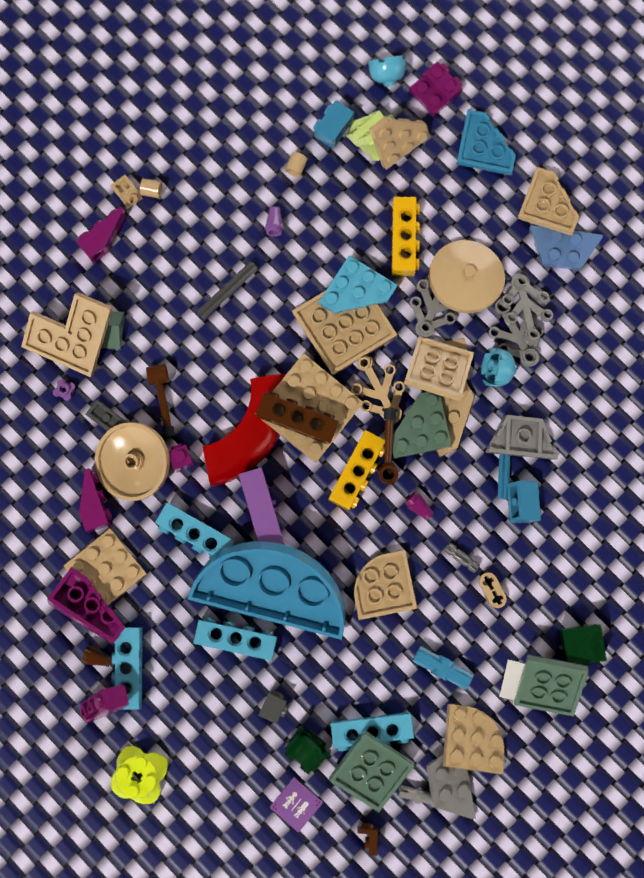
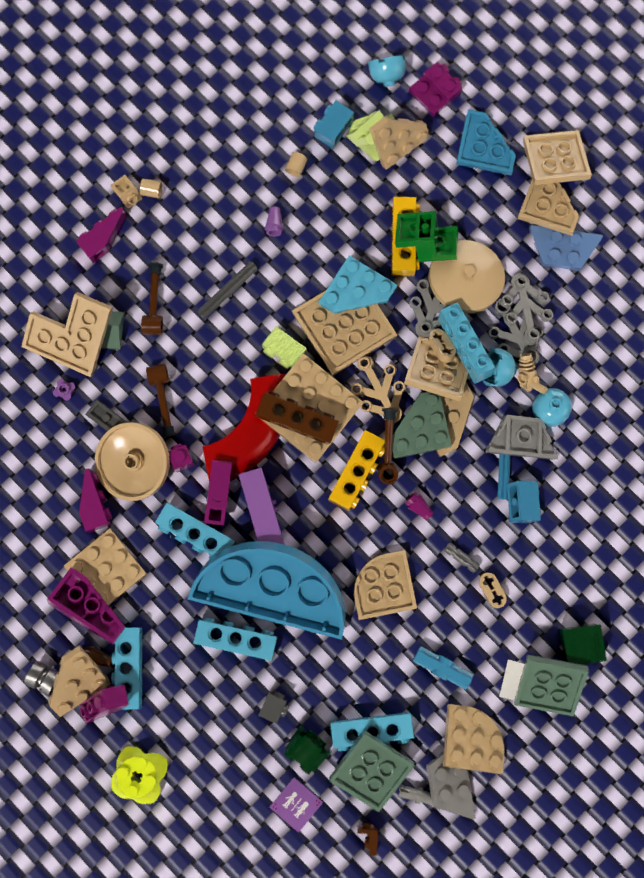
none -> flat silver wheel [24,661,59,697]
none -> tan plate [48,646,111,717]
none -> reddish brown piece [141,262,163,335]
none -> magenta slope [204,460,232,525]
none -> yellowish green brick [262,326,307,369]
none -> green bracket [395,211,458,262]
none -> tan beam [428,329,456,363]
none -> medium azure brick [438,302,495,384]
none -> tan piece [517,353,548,394]
none -> tan plate [523,130,592,185]
none -> medium azure cylinder [532,388,572,427]

